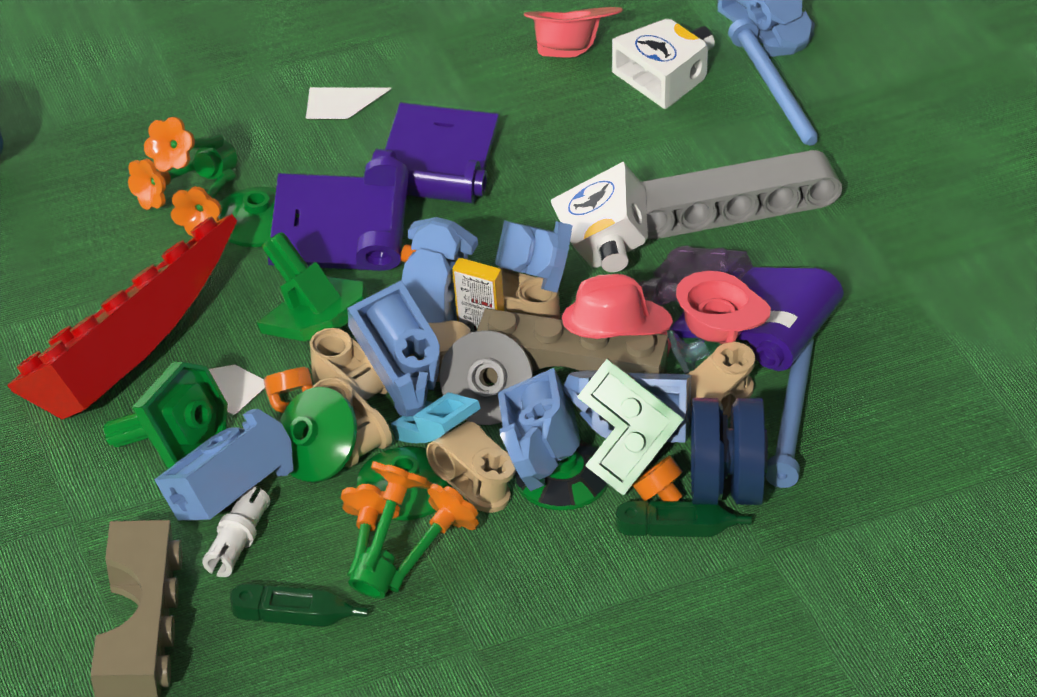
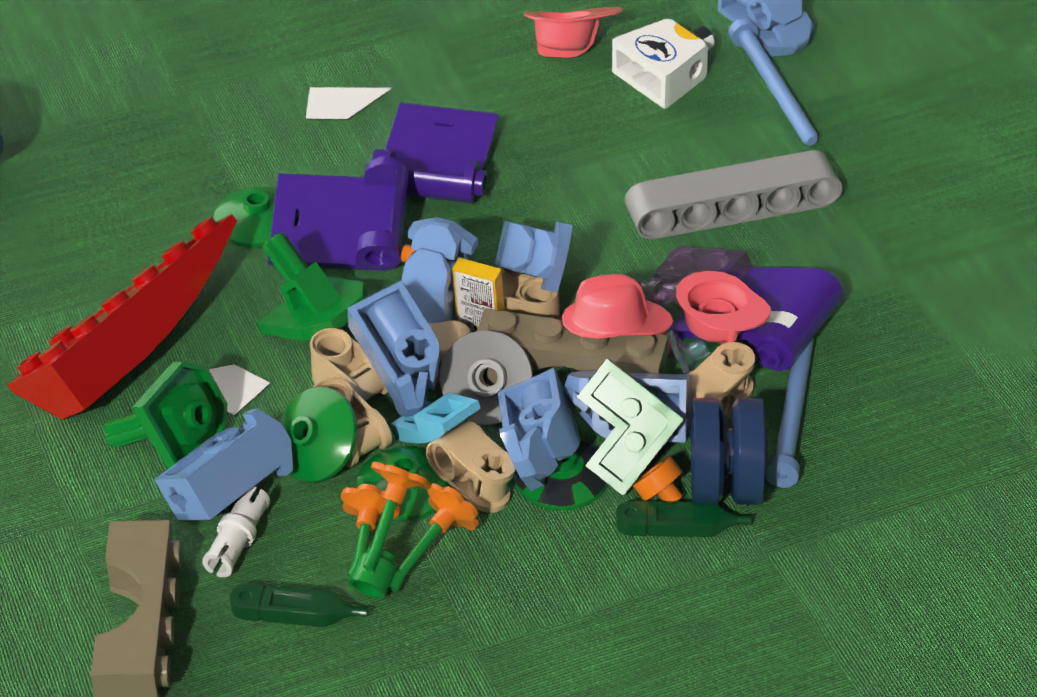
orange plant [128,117,237,237] -> none
orange tile [263,367,313,413] -> none
white torso [551,162,648,272] -> none

